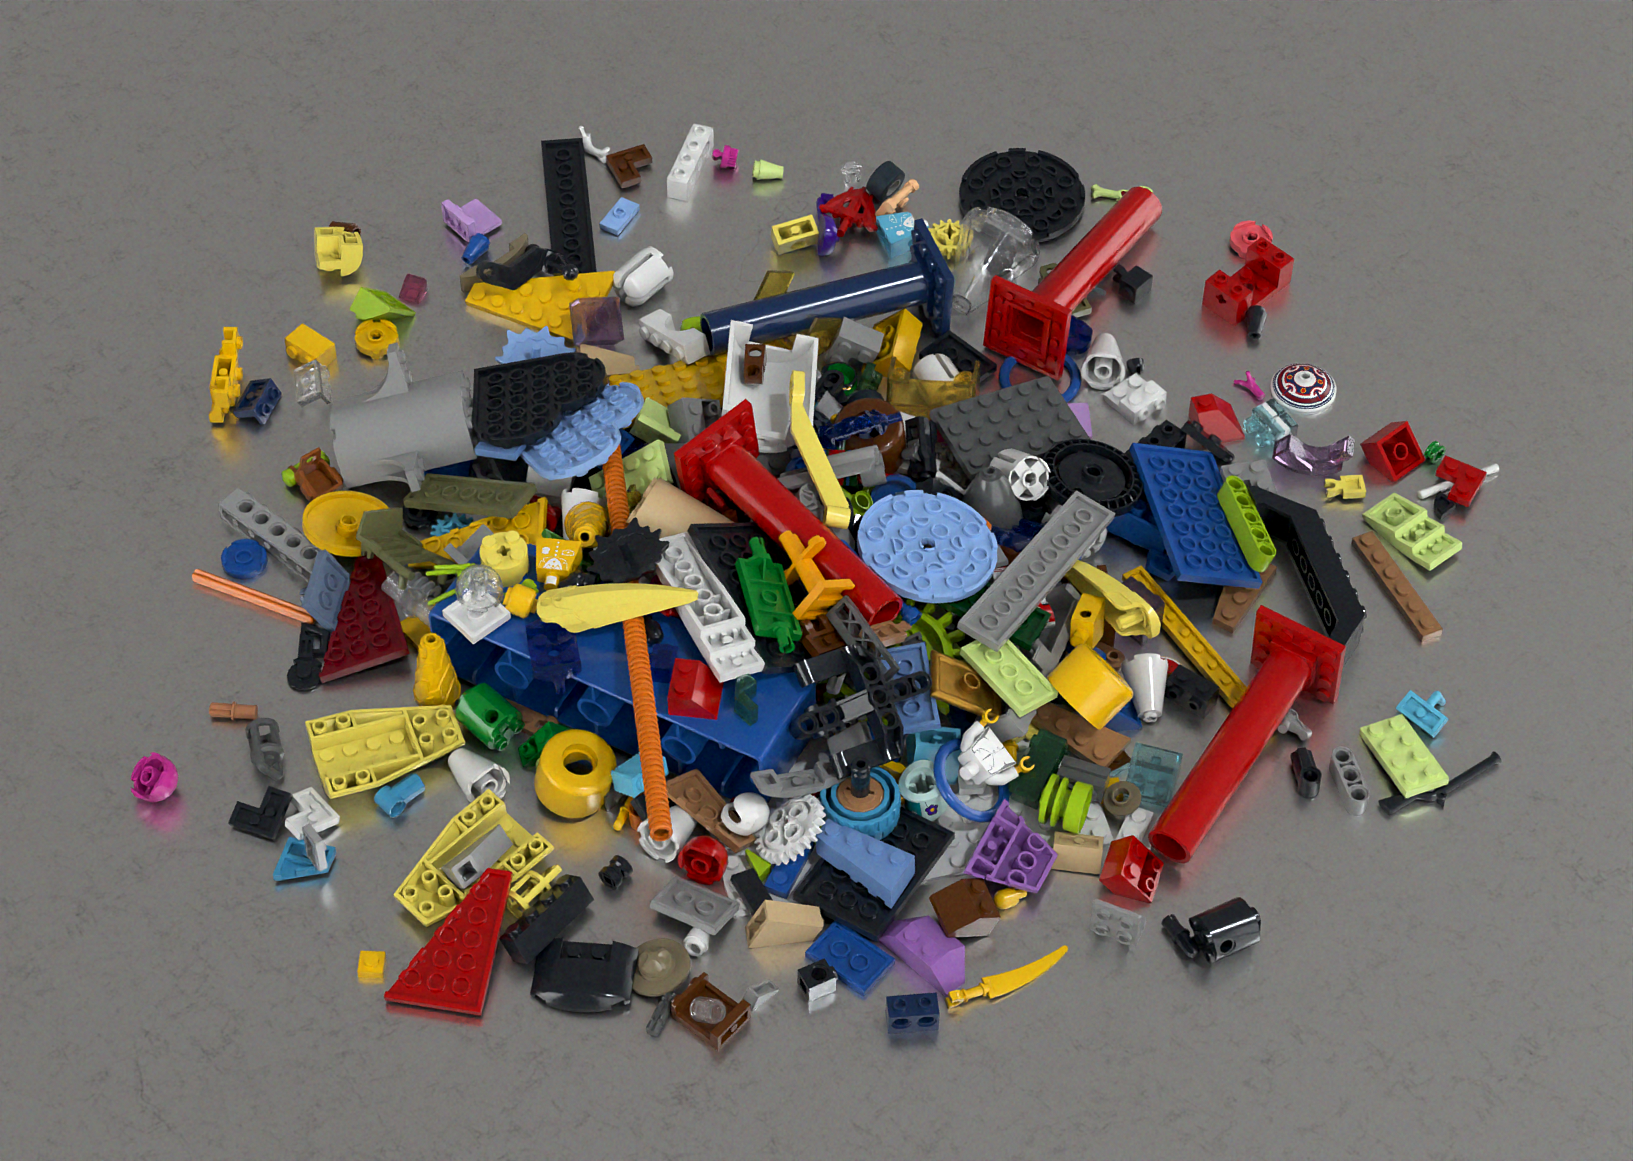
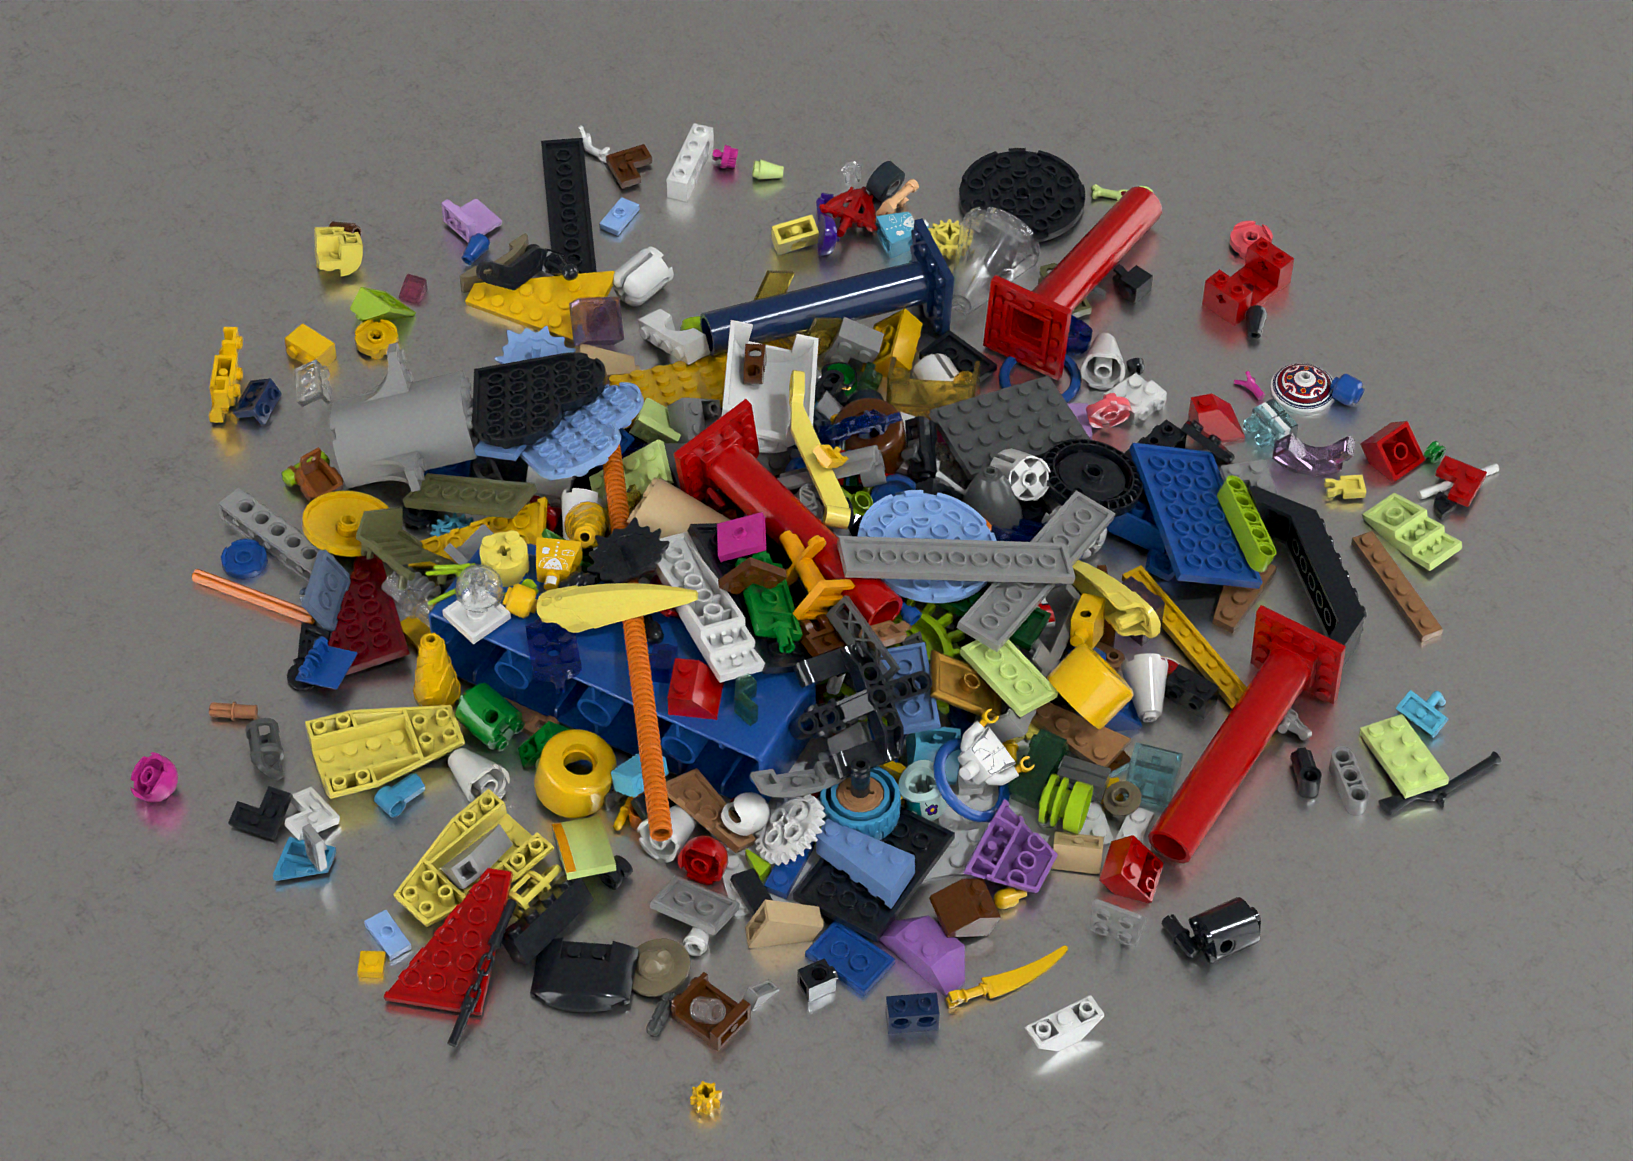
none -> blue hinge [295,636,358,690]
none -> light blue plate [364,910,412,961]
none -> black piece [447,899,517,1047]
none -> yellowish green slope [551,815,616,880]
none -> yellow gear [690,1081,722,1115]
none -> dark pink plate [717,512,766,562]
none -> reddish brown plate [718,557,787,594]
none -> yellow plate [813,445,849,468]
none -> light grey plate [837,536,1076,584]
none -> white slope [1025,995,1104,1051]
none -> coral plate [1086,393,1132,428]
none -> blue head [1330,374,1365,406]

